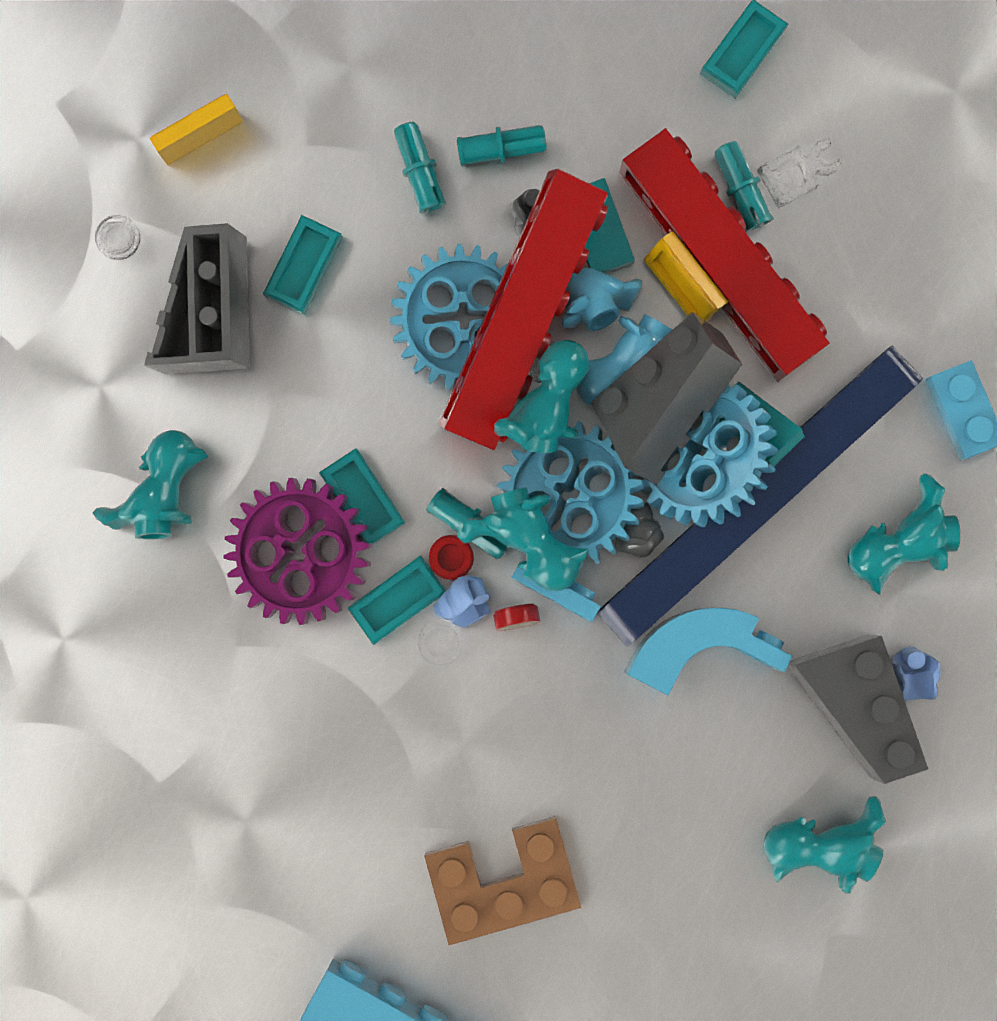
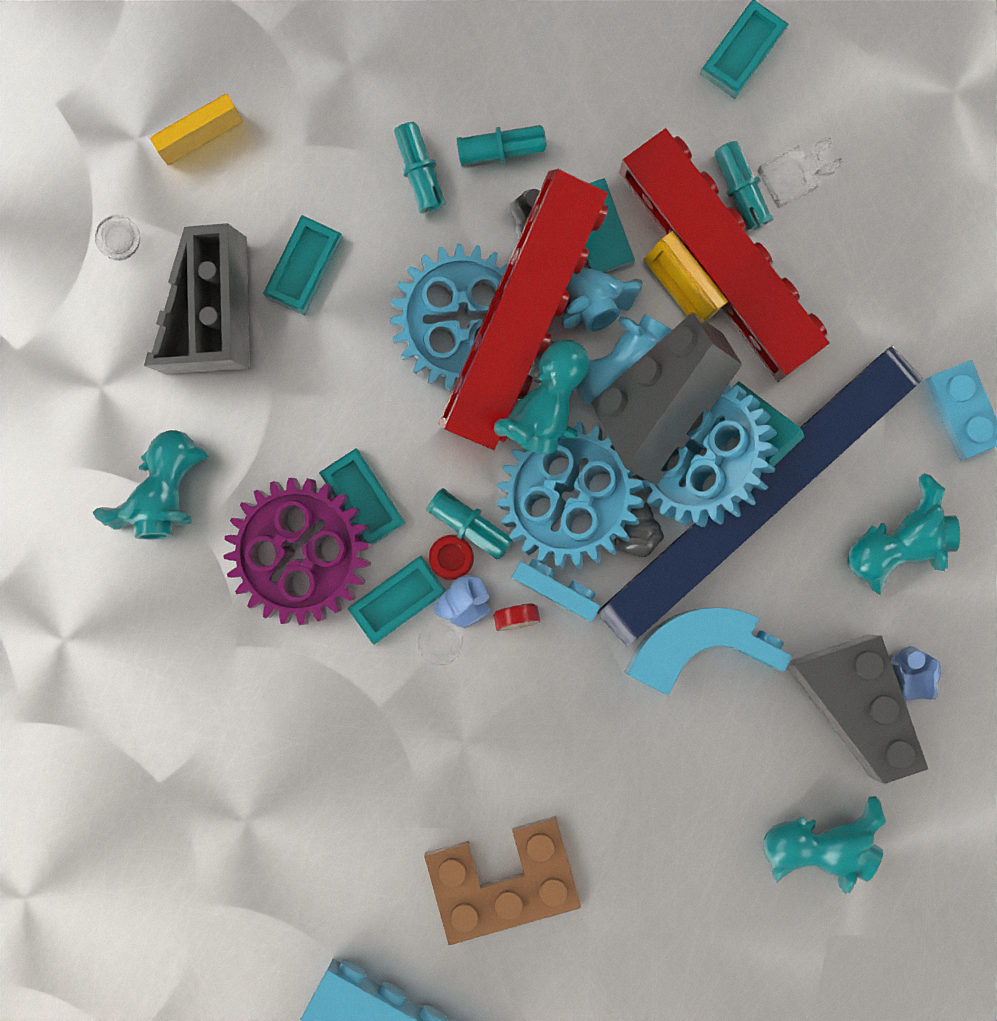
teal animal [459,487,589,591] -> none

